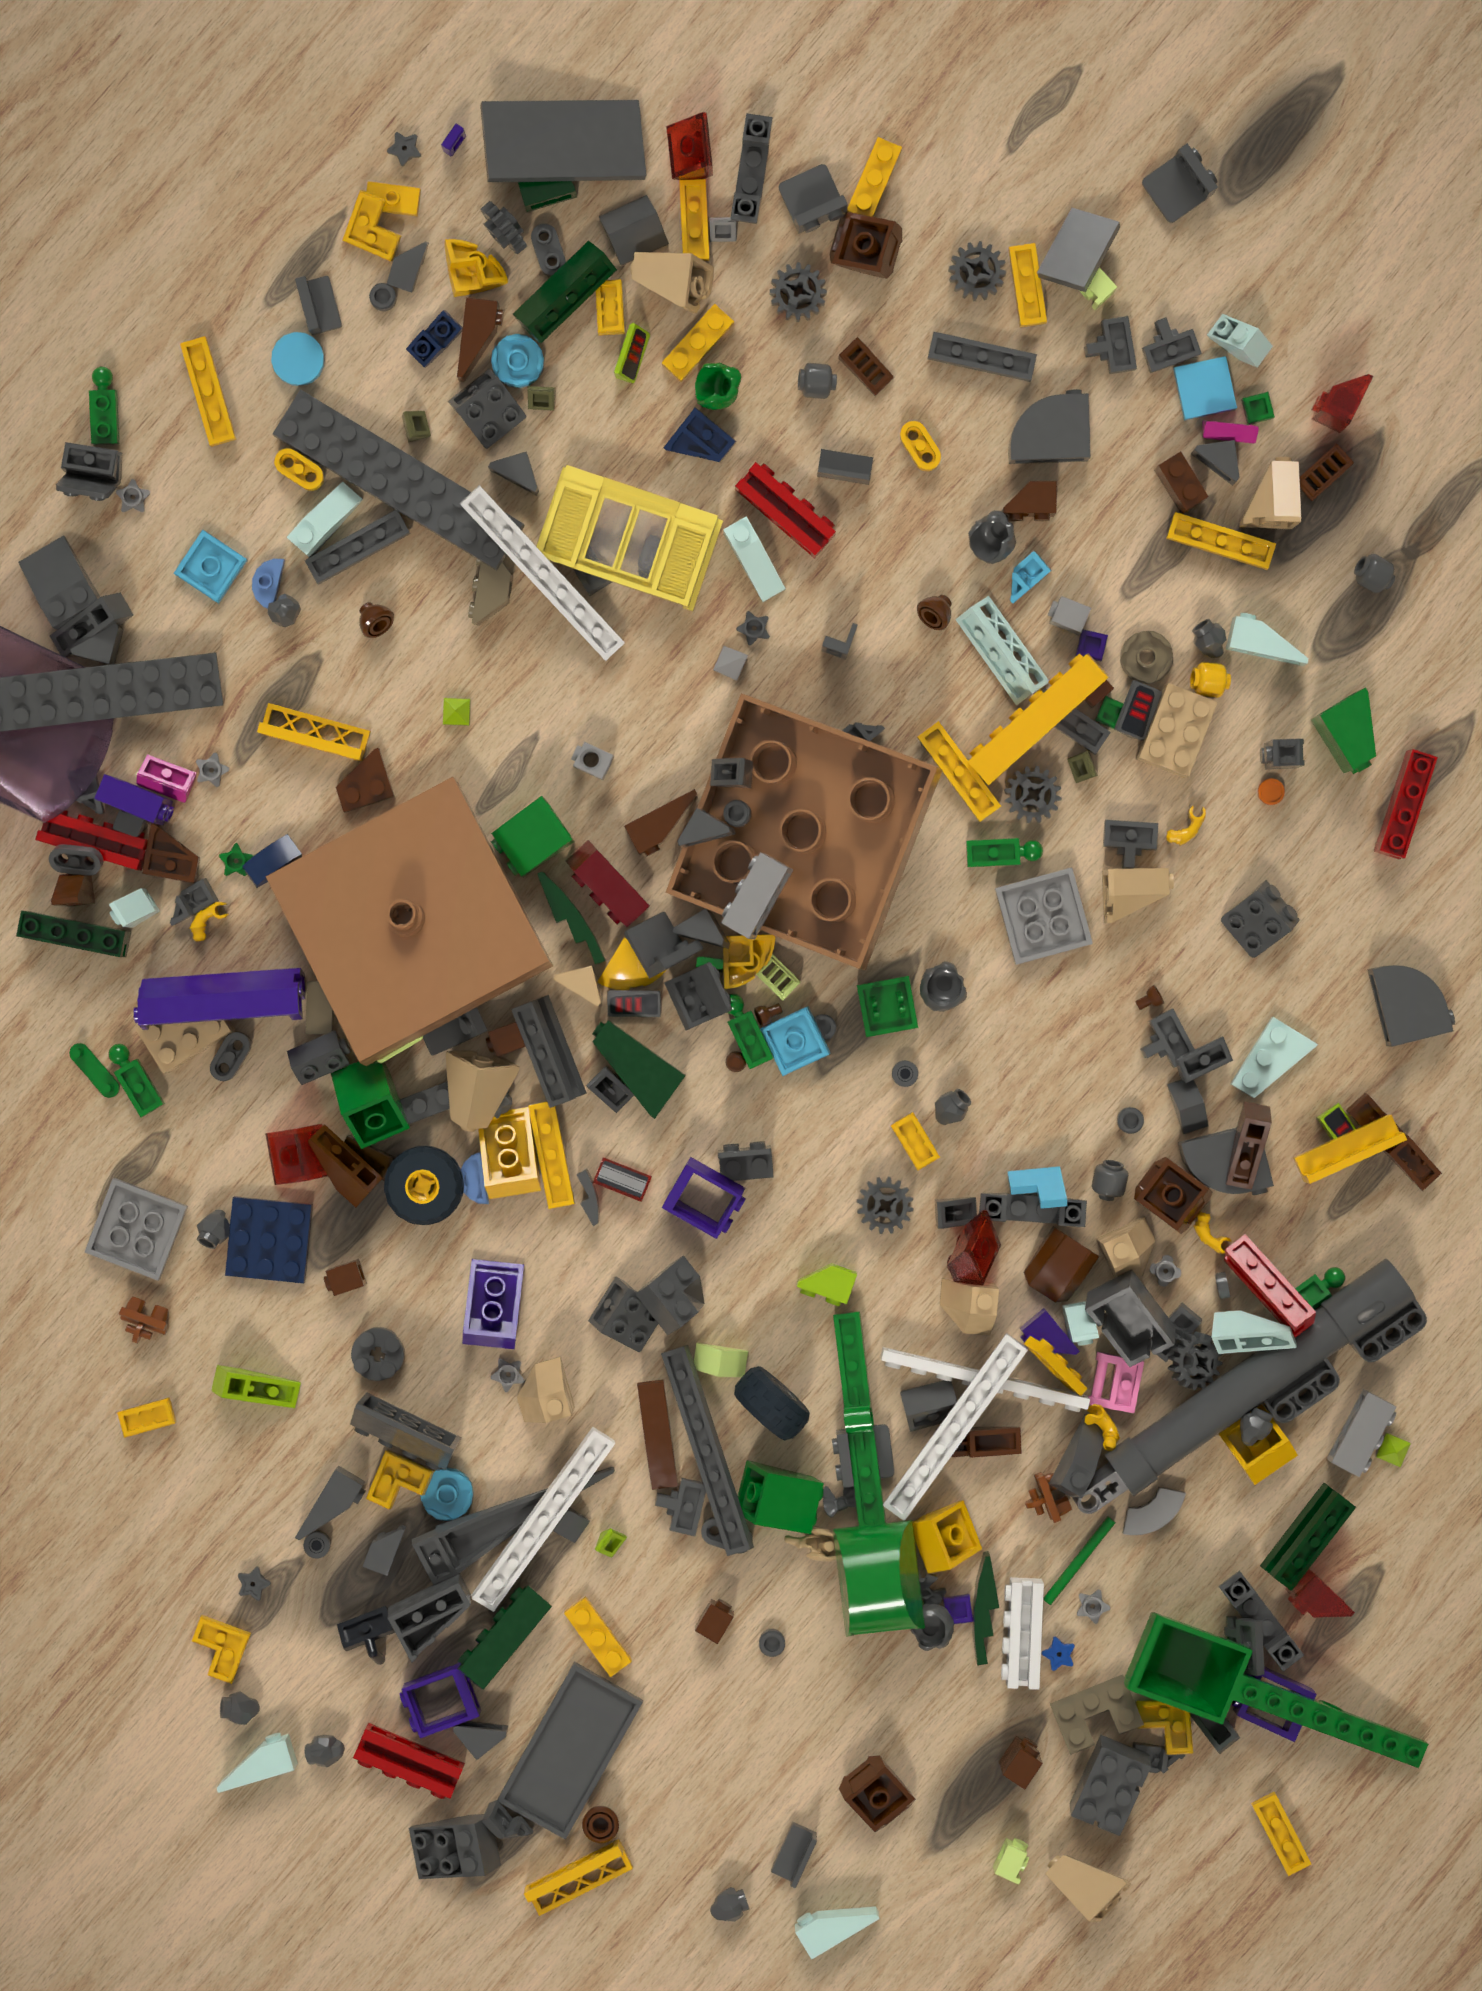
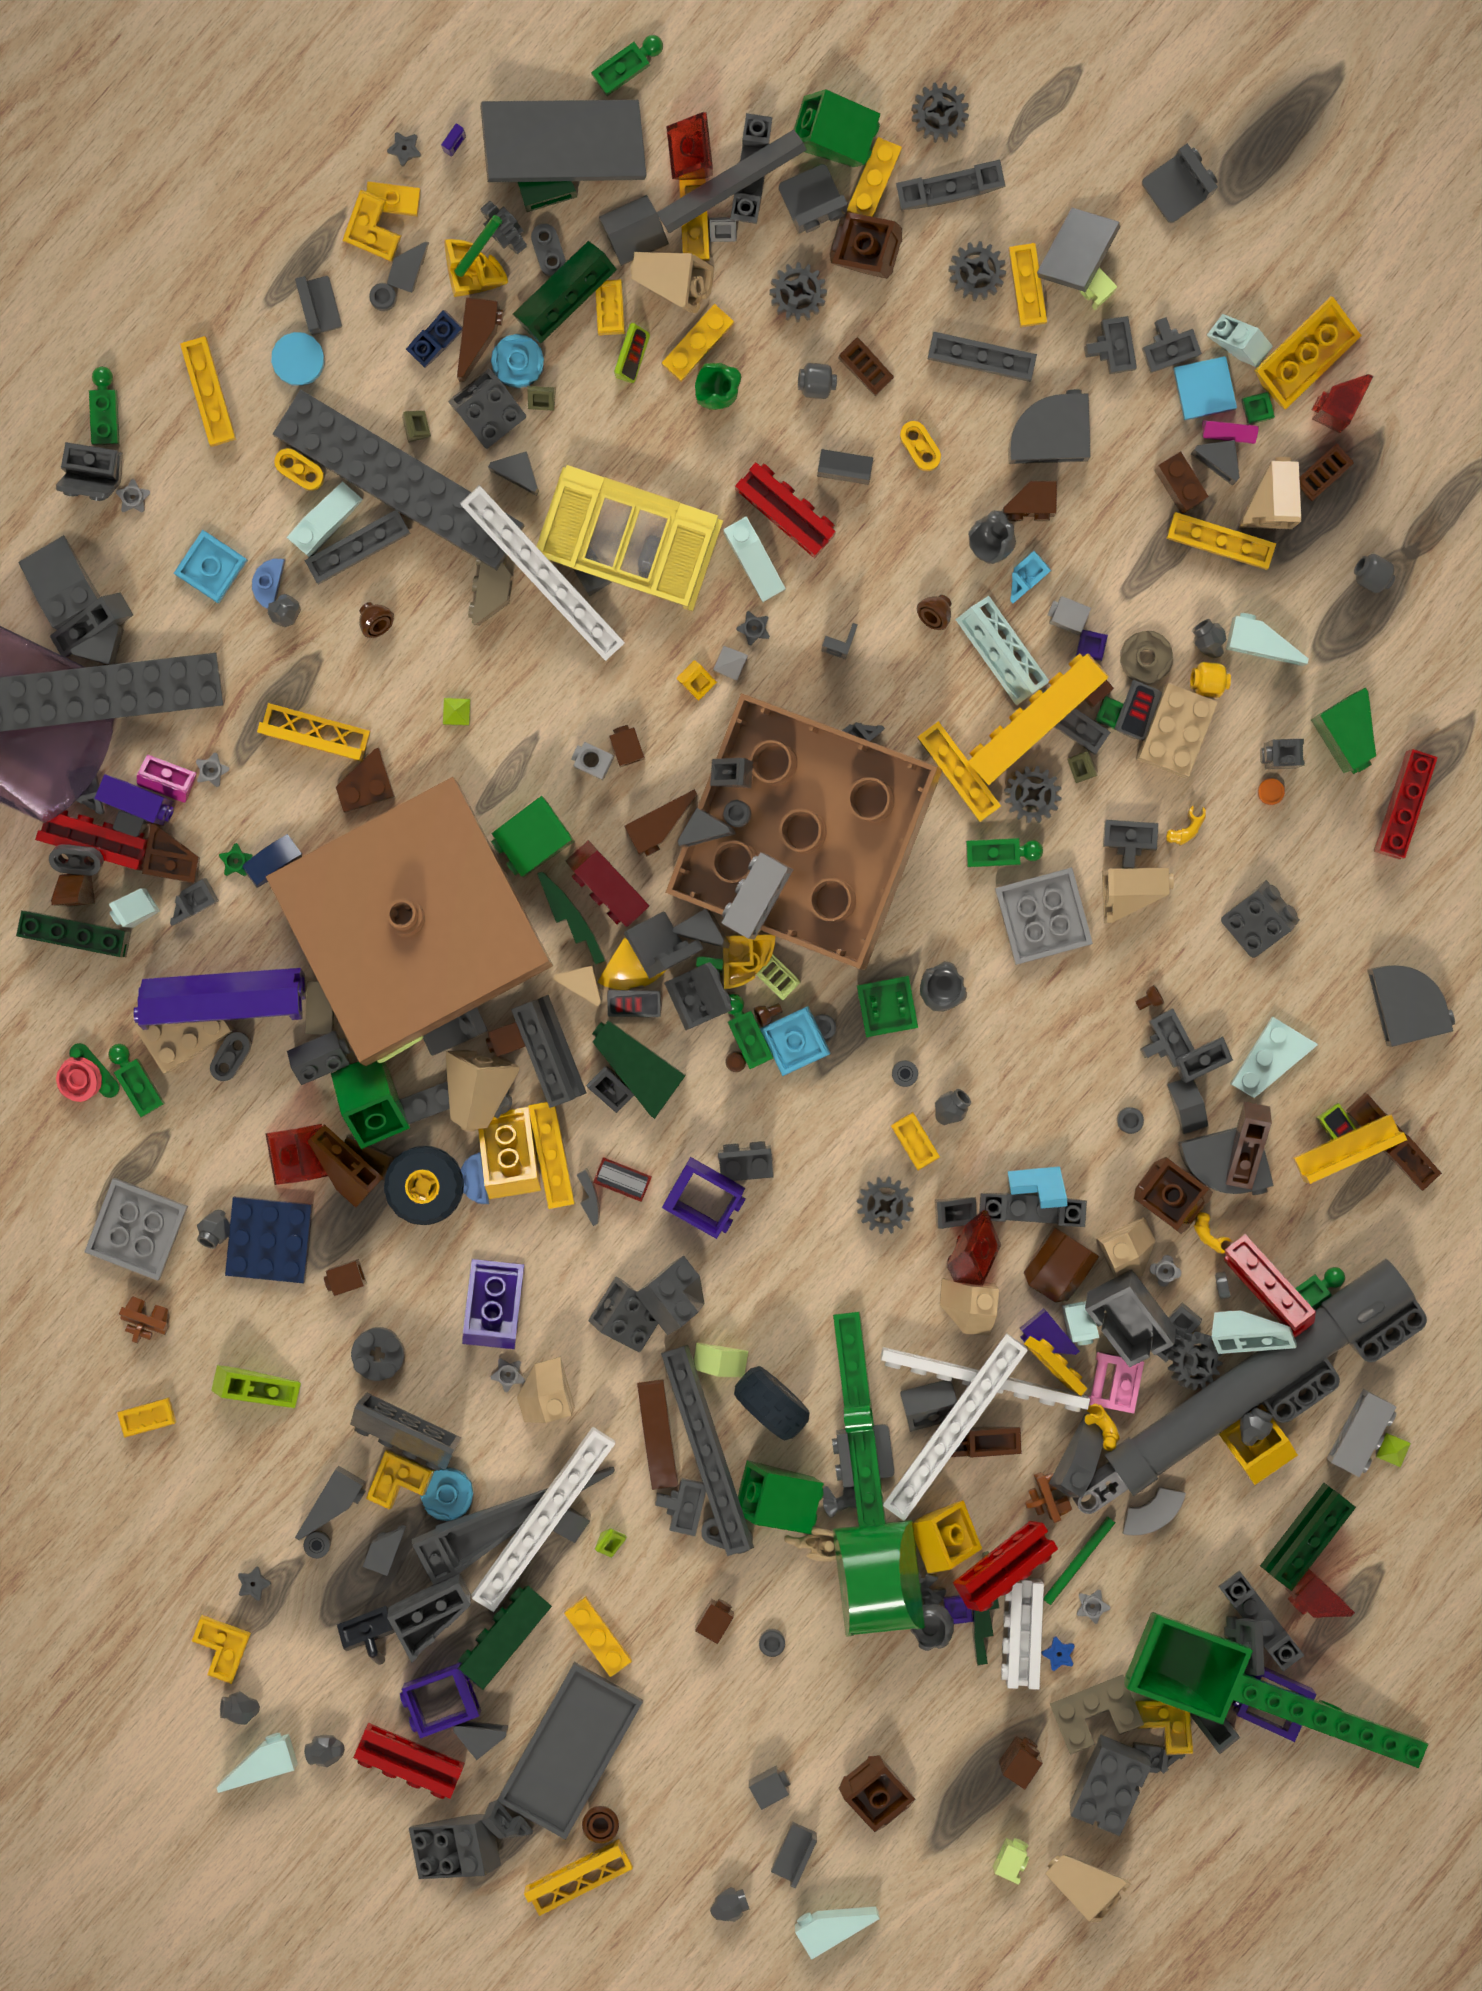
yellow piece [189,901,229,942] -> none
dark blue wing [663,408,737,462] -> none
lime slope [796,1263,857,1306] -> none
dark grey head [1091,1160,1129,1201] -> none
yellow plate [1251,1792,1312,1876] -> none
none -> coral piece [56,1057,102,1102]
none -> green bar [454,215,502,277]
none -> green plate [591,35,663,96]
none -> reddish brown brick [609,725,645,768]
none -> dark grey tile [657,129,807,233]
none -> yellow slope [677,660,717,701]
none -> dark grey brick [749,1765,791,1810]
none -> green slope [794,89,880,167]
none -> dark grey slope [896,159,1006,210]
none -> dark grey gear [911,82,969,143]
none -> red brick [952,1521,1058,1612]
none -> yellow slope [1254,296,1362,409]

